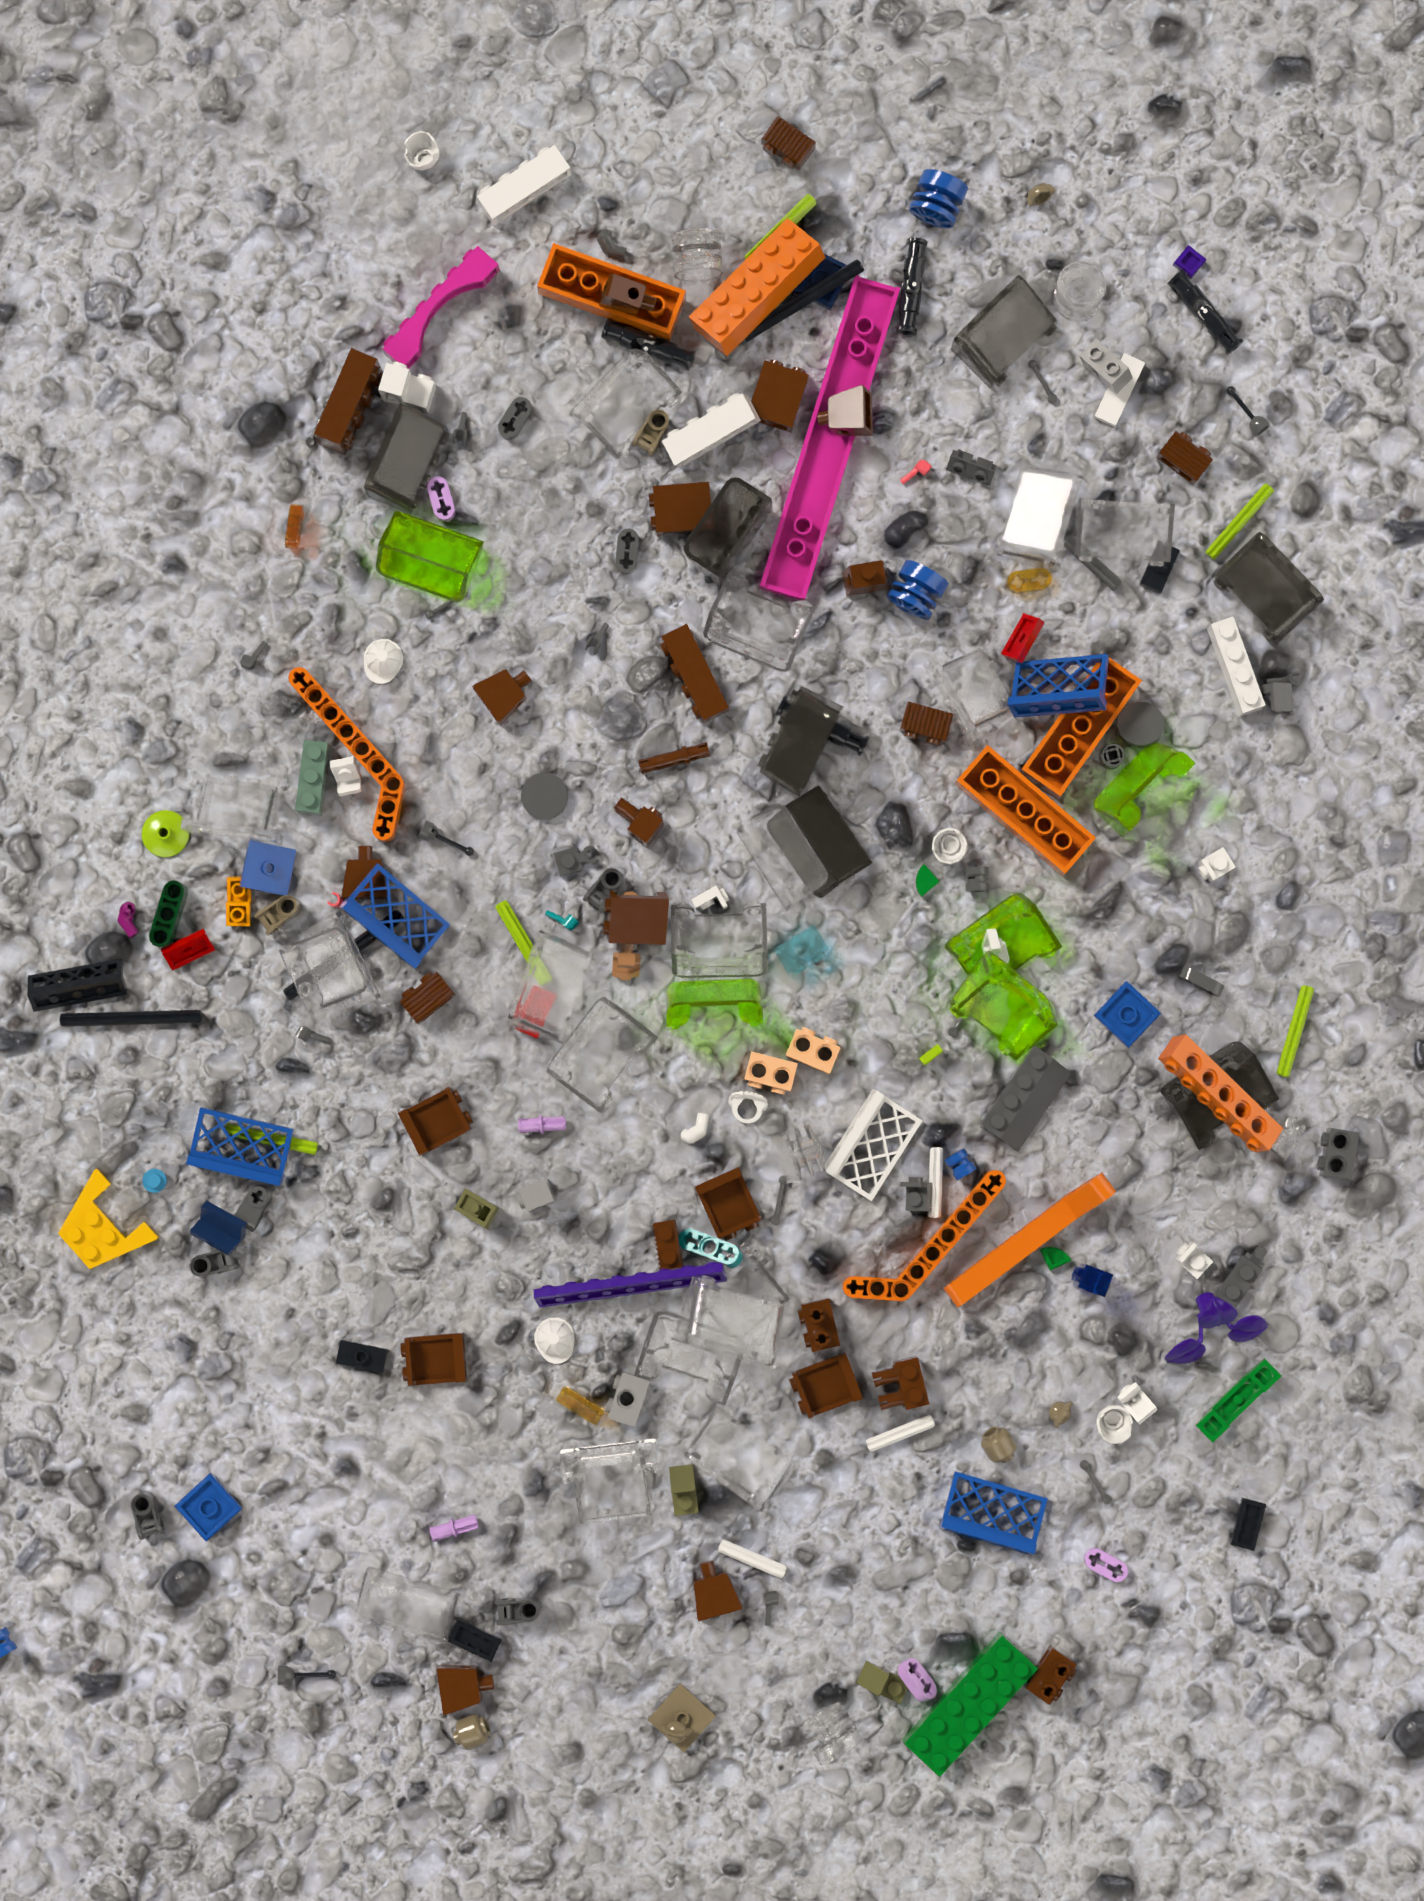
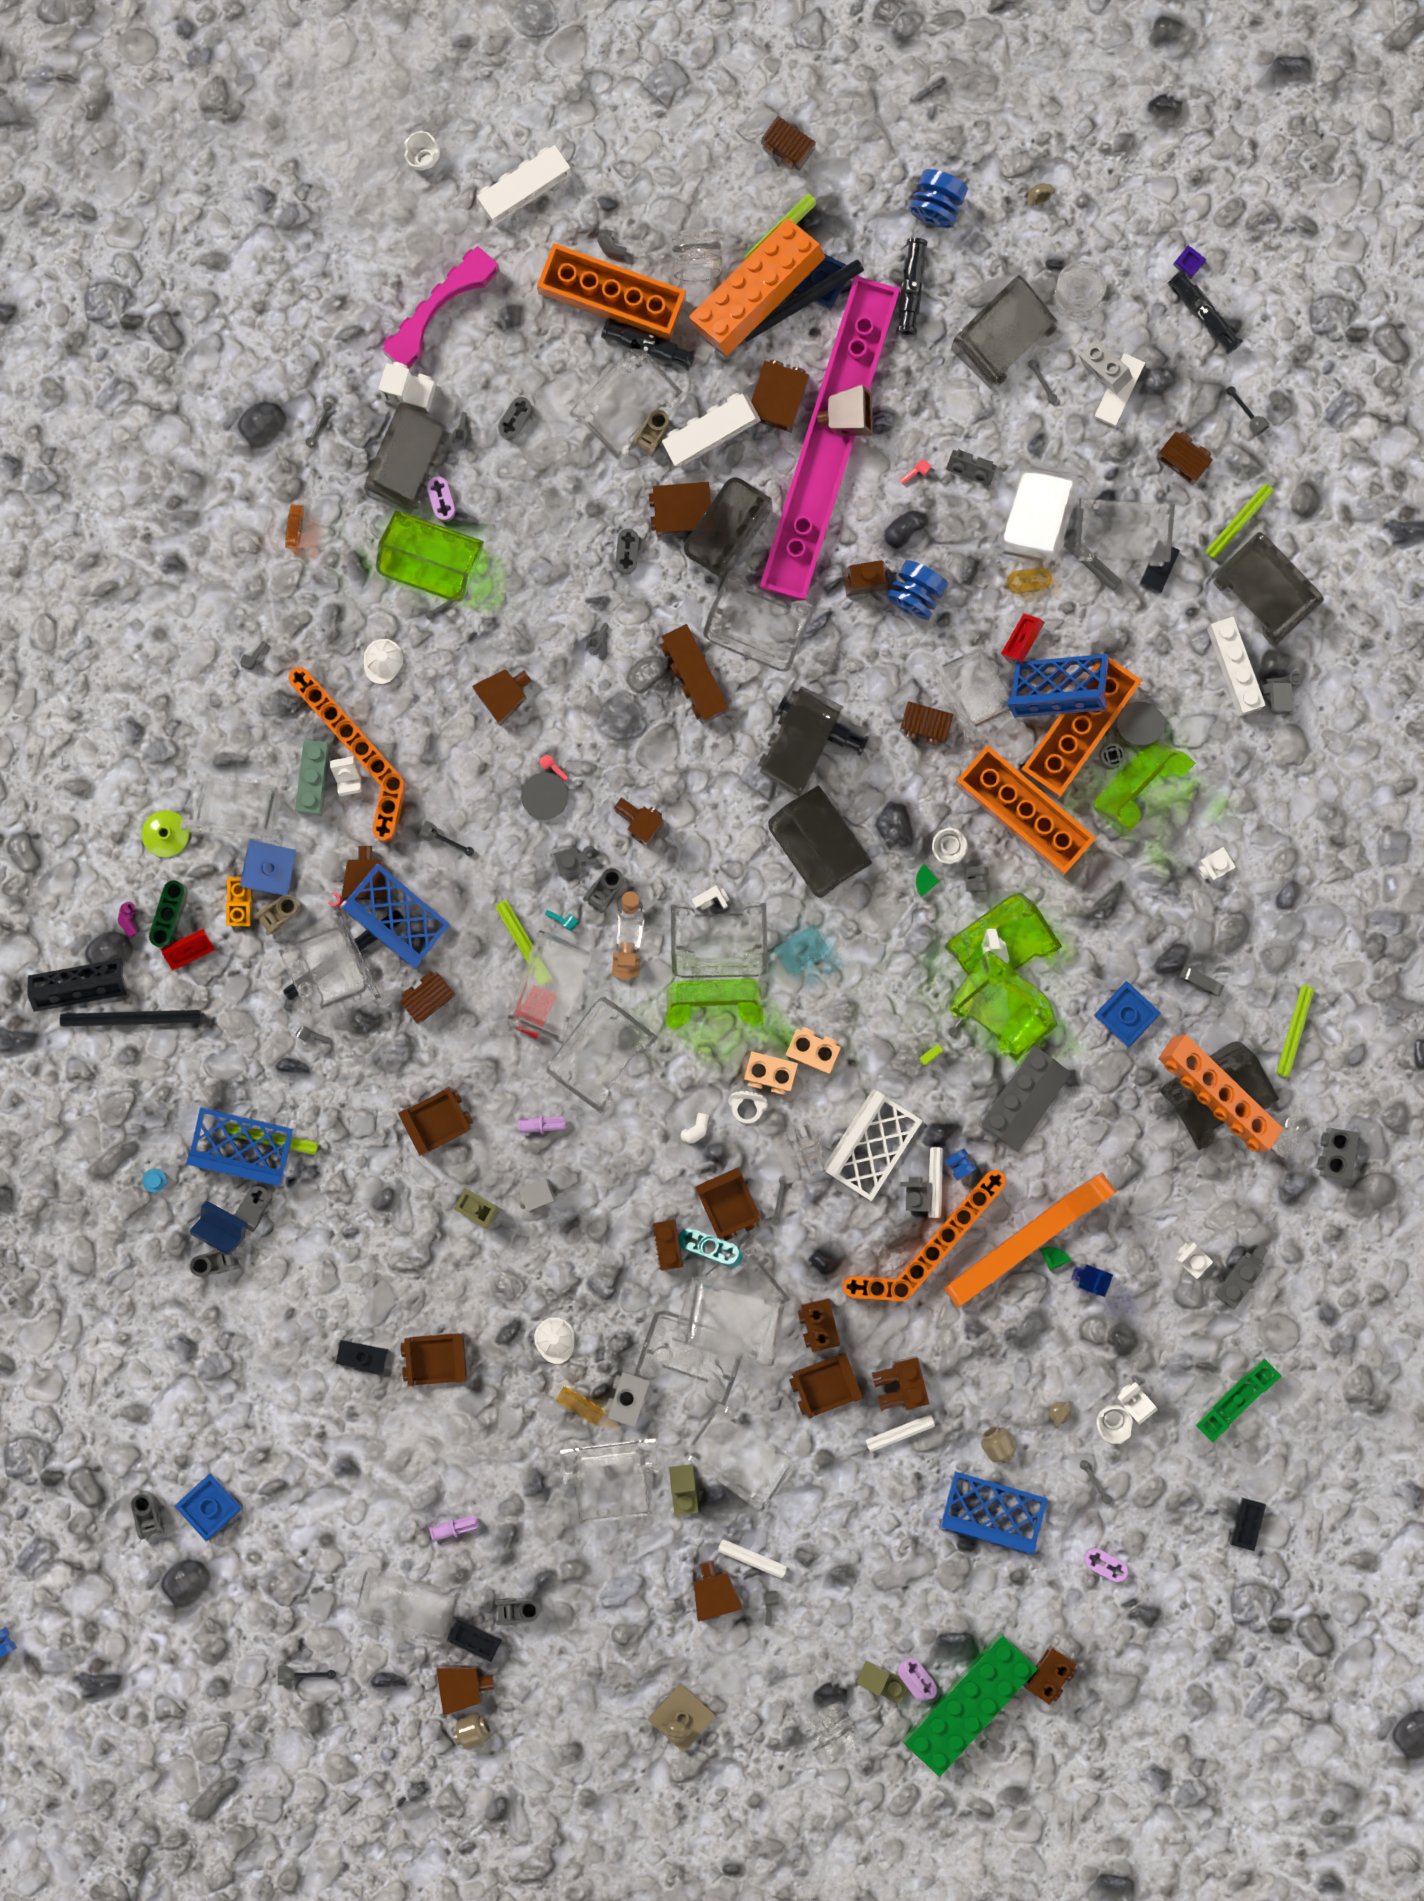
yellow wing [58,1168,160,1269] -> none
reddish brown brick [314,348,383,455] -> none
dark purple plate [533,1262,727,1308] -> none
reddish brown torso [599,273,657,315] -> none
reddish brown panel [603,891,669,945] -> none
reddish brown pin [638,742,711,775] -> none
clear windscreen [736,803,828,912] -> none
dark purple plant [1164,1292,1269,1364] -> none
none -> coral hand [539,755,569,782]

